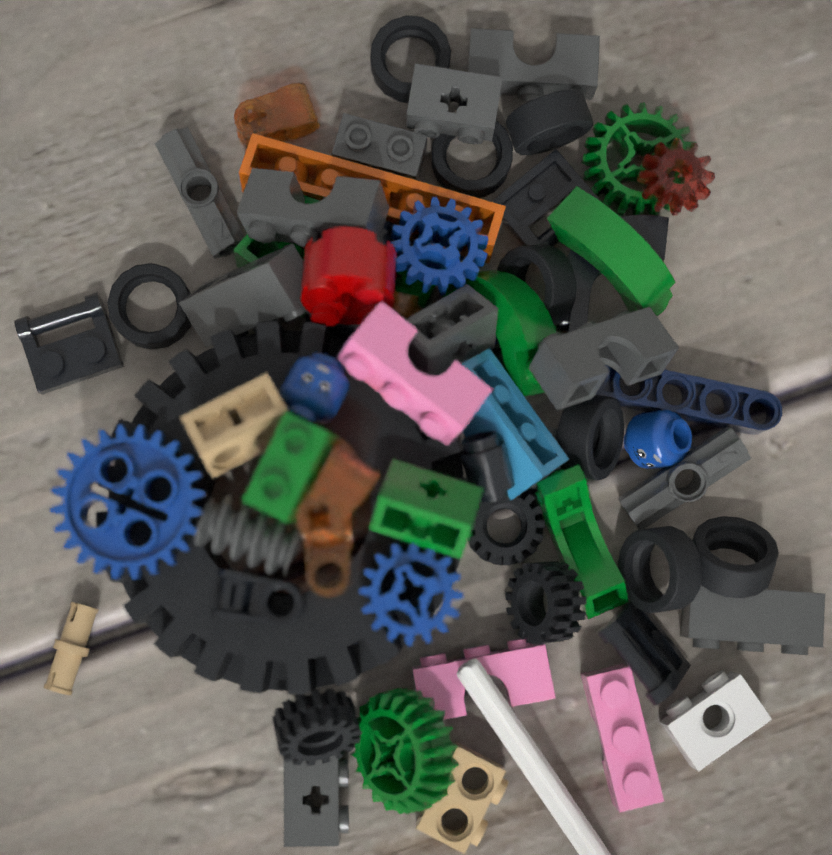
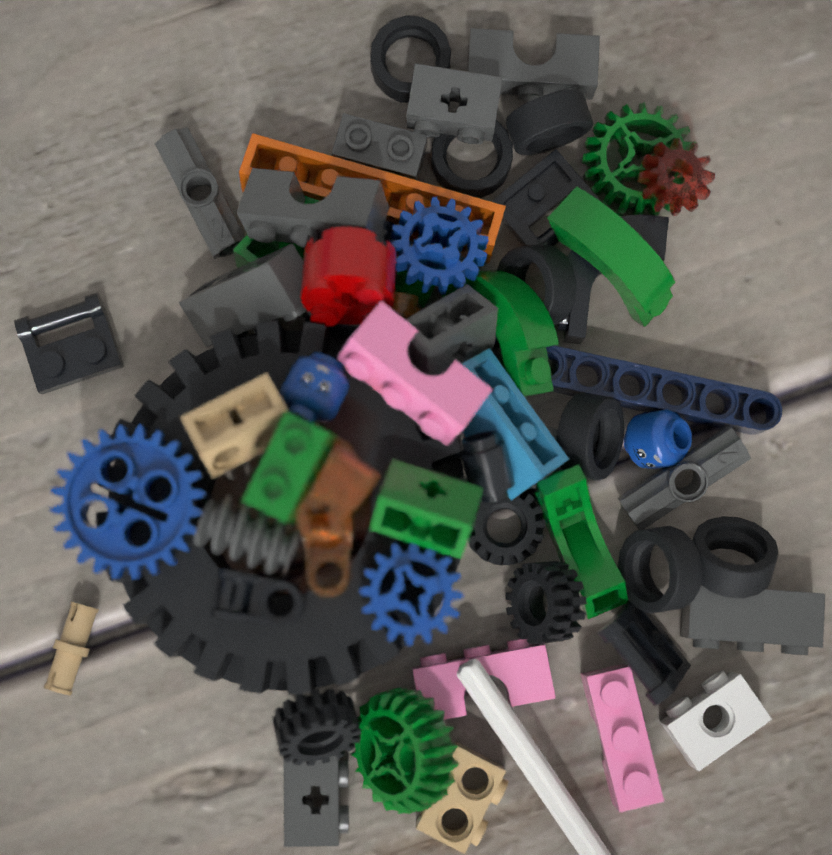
black tyre [107,263,191,350] -> none
clear orange piece [234,83,321,148] -> none
dark grey arch [529,307,679,410] -> none

